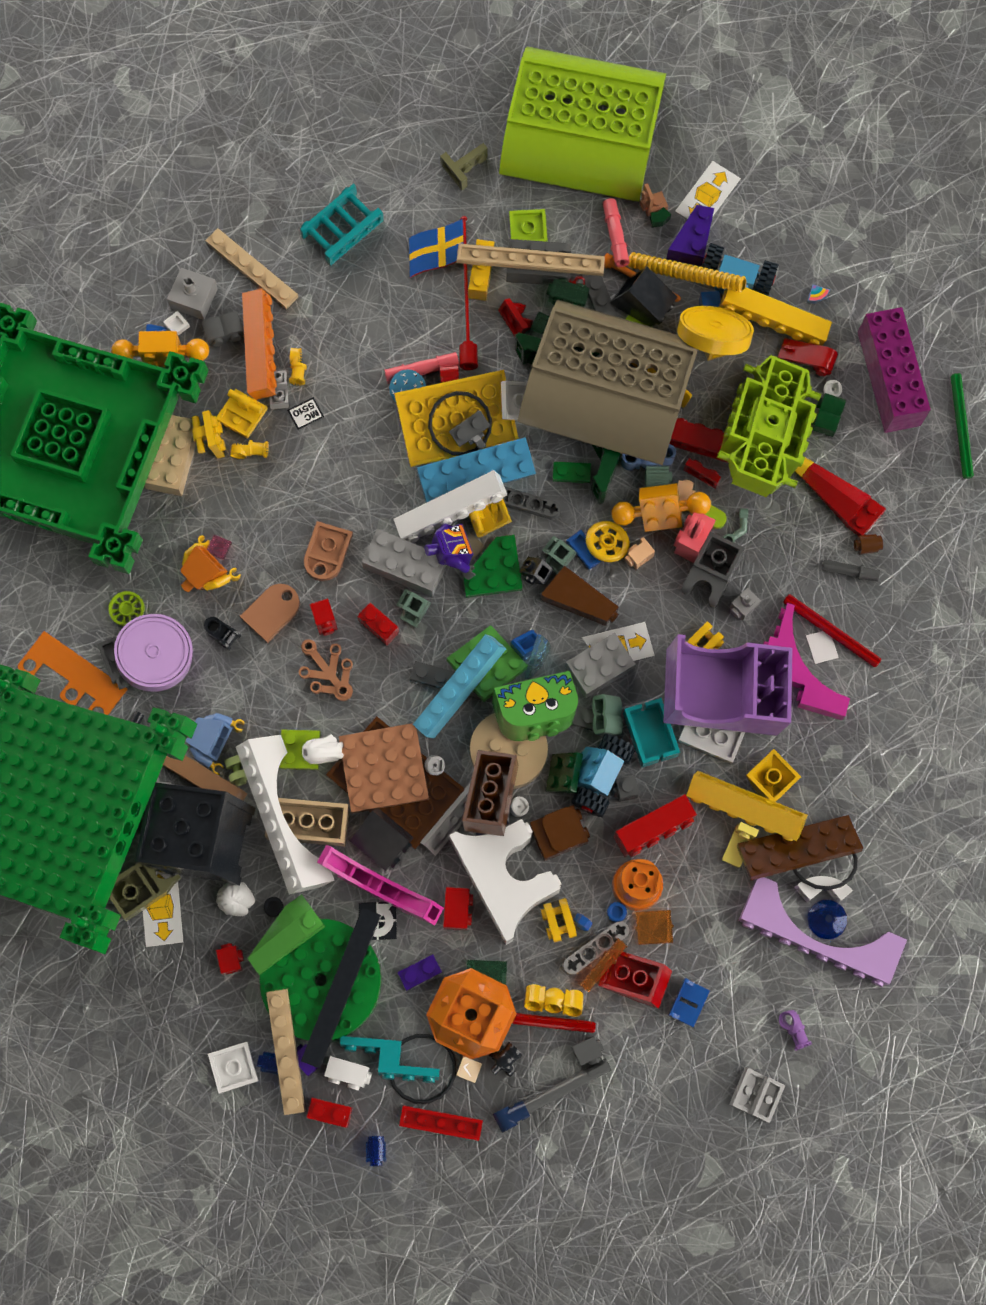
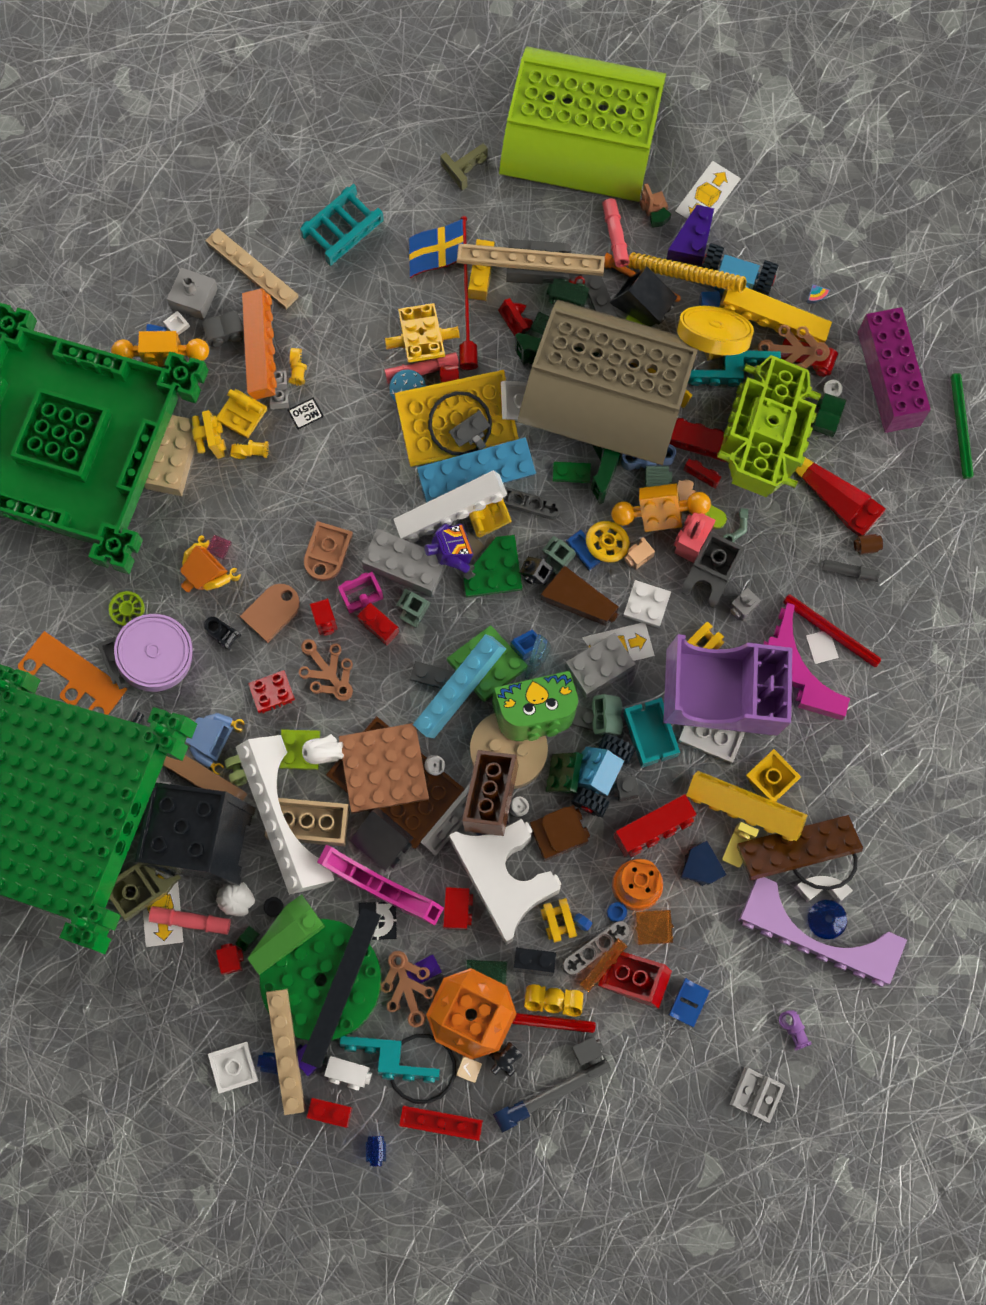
lime plate [509,209,548,242] -> none
none -> coral piece [149,906,231,935]
none -> dark green piece [236,926,260,951]
none -> hinge [248,670,295,714]
none -> dark pink window [338,571,384,614]
none -> nougat plant [381,951,436,1027]
none -> yellow slope [385,303,460,363]
none -> black brick [513,947,557,976]
none -> white plate [623,580,671,628]
none -> dark blue slope [680,841,727,886]
none -> teal bracket [688,350,781,387]
none -> nougat plant [758,325,830,369]

